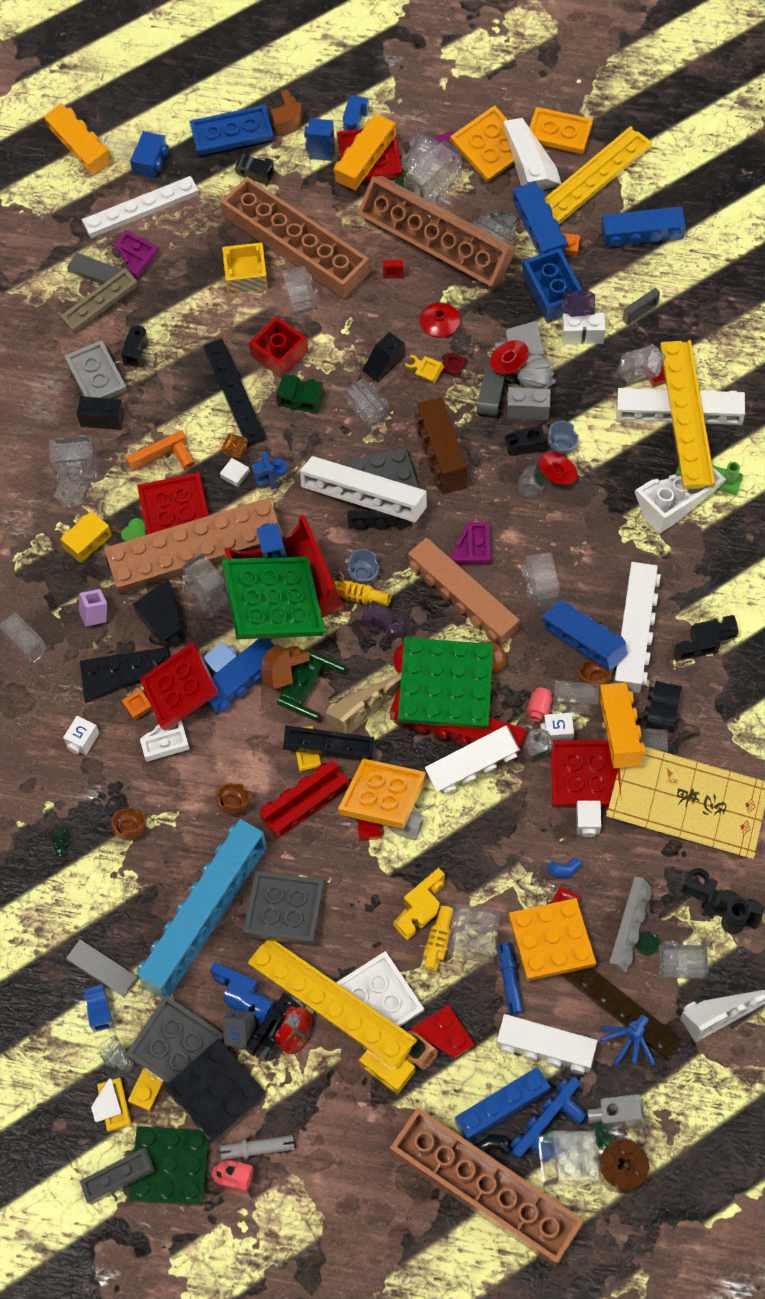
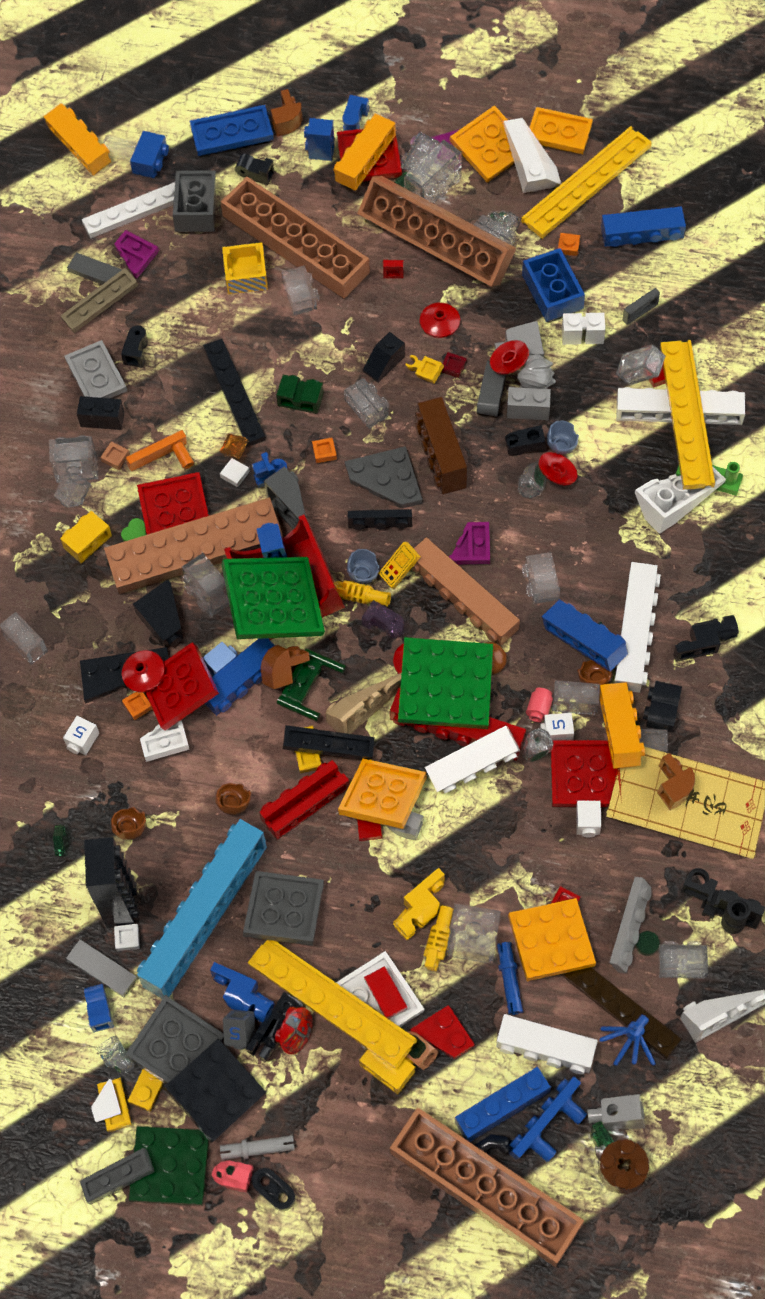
lavender brick [79,589,107,626] -> none
red brick [249,316,308,378] -> none
white brick [300,456,427,522] -> none
blue brick [513,182,568,256] -> none
clear brick [538,1130,601,1188] -> none
blue arm [547,857,582,879] -> none
clear purple brick [562,289,595,317] -> none
none -> black brick [84,837,139,928]
none -> nougat tile [100,442,130,470]
none -> white tile [114,924,140,951]
none -> red dish [122,650,165,693]
none -> dark grey slope [173,171,216,232]
none -> black plate [252,1168,295,1211]
none -> dark grey slope [264,467,306,529]
none -> orange plate [312,437,337,463]
none -> red tile [364,966,407,1019]
none -> yellow tile [378,542,421,588]
none -> dark orange brick [657,753,695,811]

